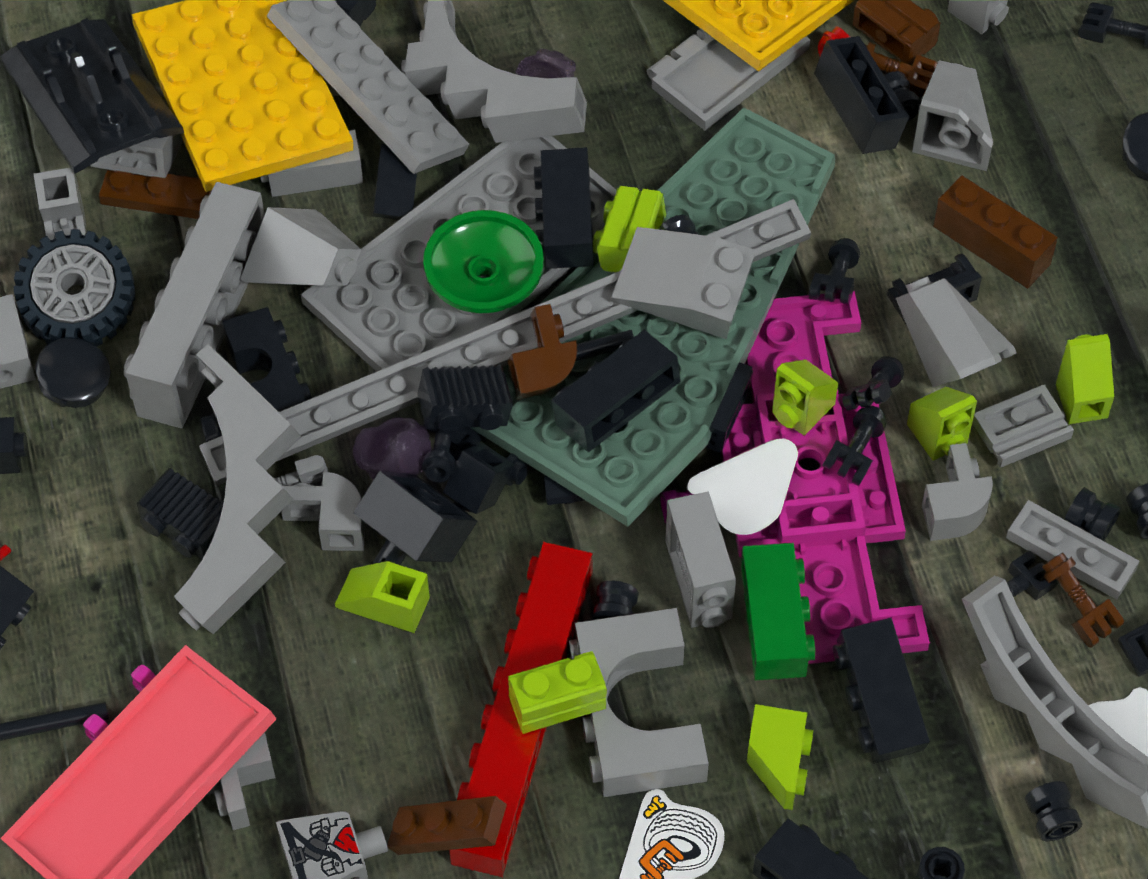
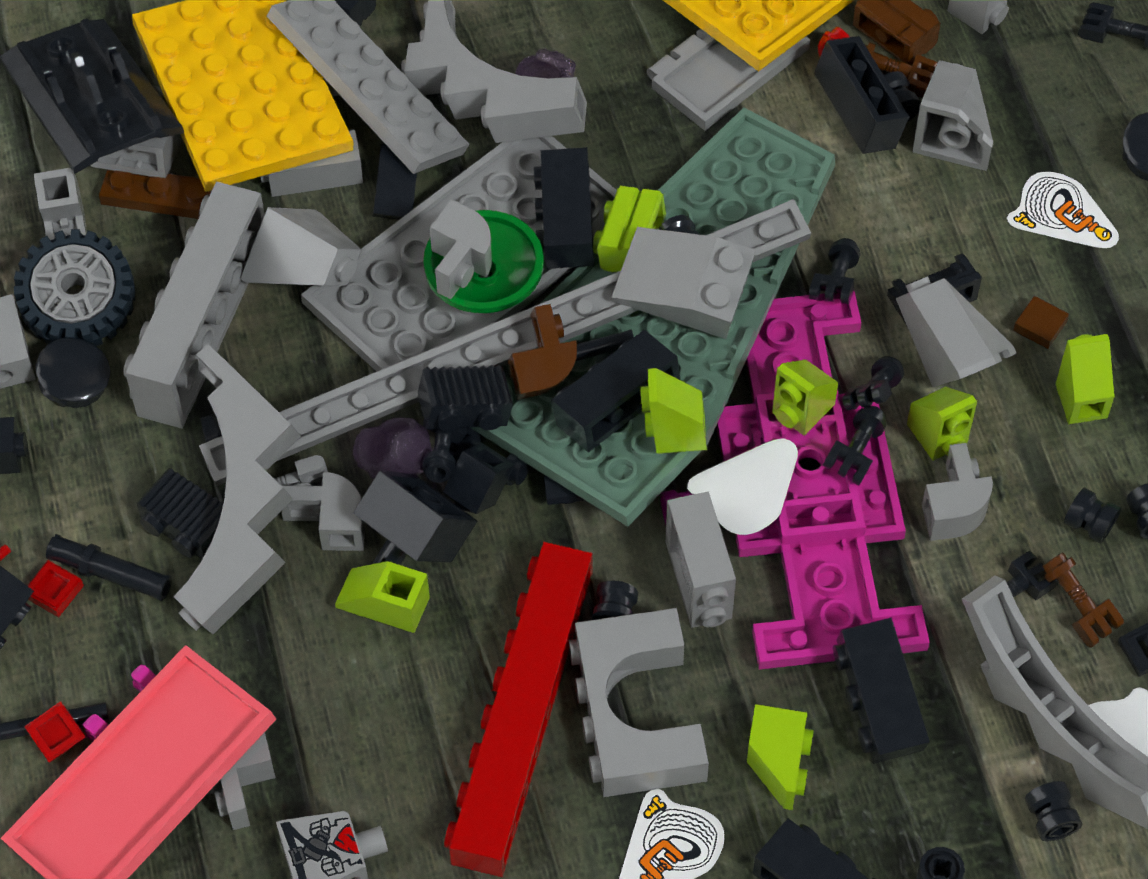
black arch [222,307,312,412] -> none
reddish brown plate [387,796,507,855] -> none
lime brick [508,651,607,734] -> none
black tile [706,362,753,453] -> none
green brick [741,543,815,681] -> none
reddish brown brick [933,175,1058,289] -> none
light grey plate [972,385,1074,468] -> none
light grey plate [1006,500,1140,600] -> none
none -> red tile [24,701,87,763]
none -> red tile [27,560,84,618]
none -> black pin [46,534,172,601]
none -> light grey brick [430,199,492,299]
none -> lime slope [641,368,707,454]
none -> sticker [1007,172,1119,248]
none -> reddish brown tile [1013,296,1069,349]

